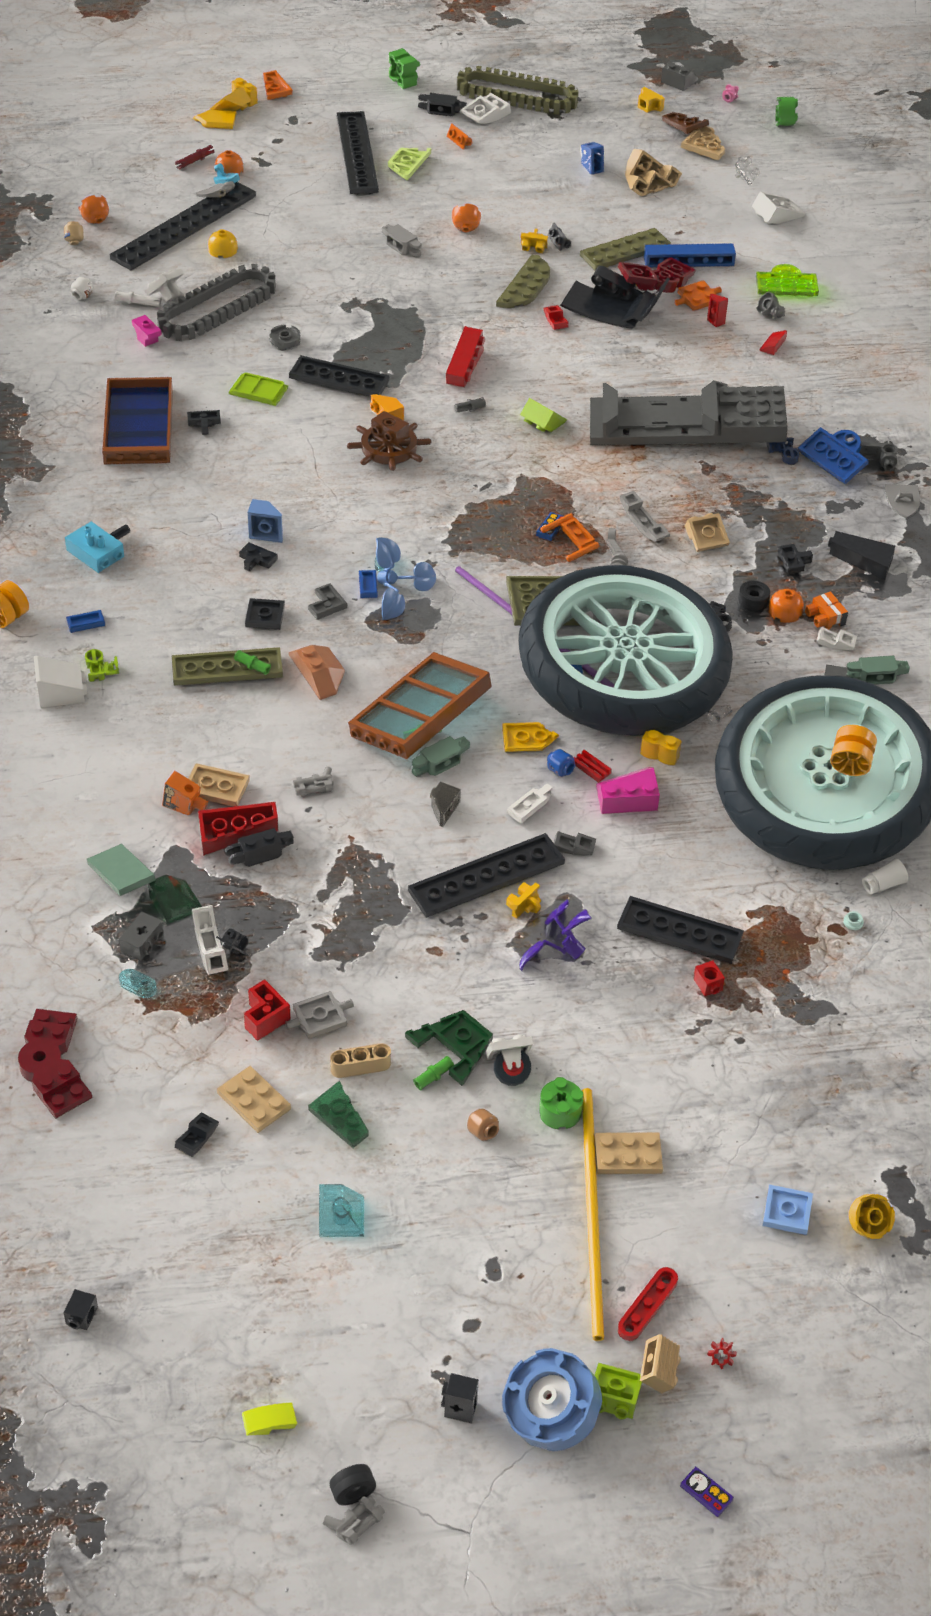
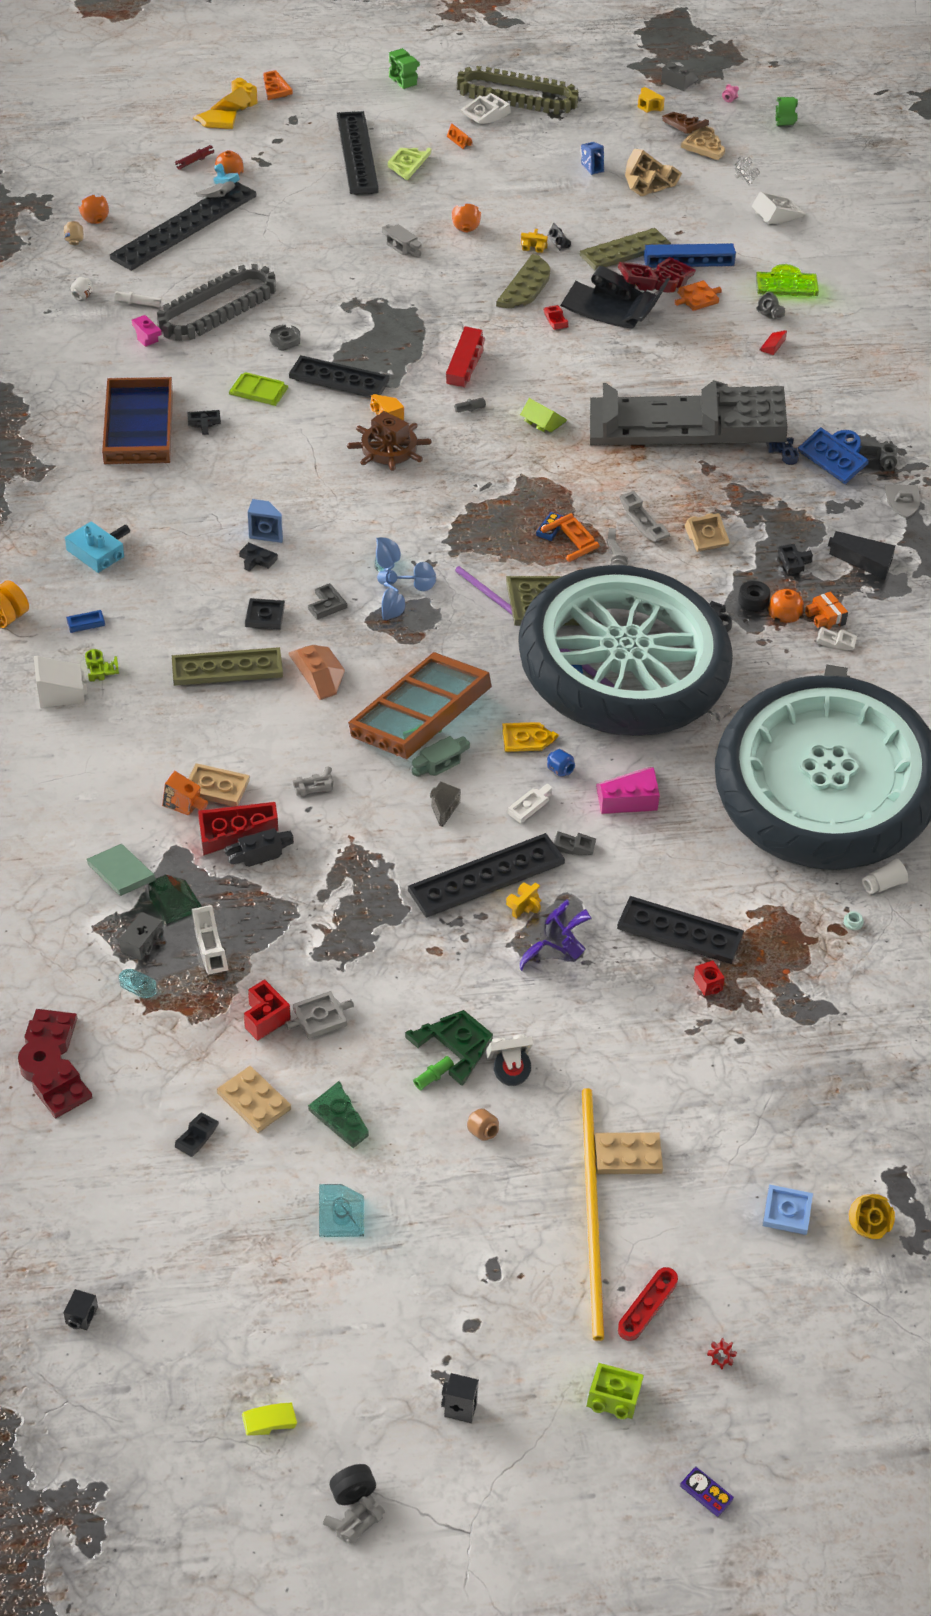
white plate [145,269,184,302] -> none
yellow cylinder [208,229,238,258] -> none
black hinge [216,928,249,955] -> none
bright green pin [234,650,271,675] -> none
tan beam [330,1043,391,1078] -> none
blue tile [359,570,378,598] -> none
black hinge [418,93,467,117] -> none
medium blue piece [502,1348,602,1451] -> none
bright green brick [539,1077,583,1129] -> none
red tile [574,750,612,783] -> none
yellow brick [640,730,682,765] -> none
tan brick [640,1334,681,1393] -> none
red slope [707,294,728,328] -> none
light orange wheel [830,725,877,776] -> none
sand green hinge [846,655,910,685] -> none

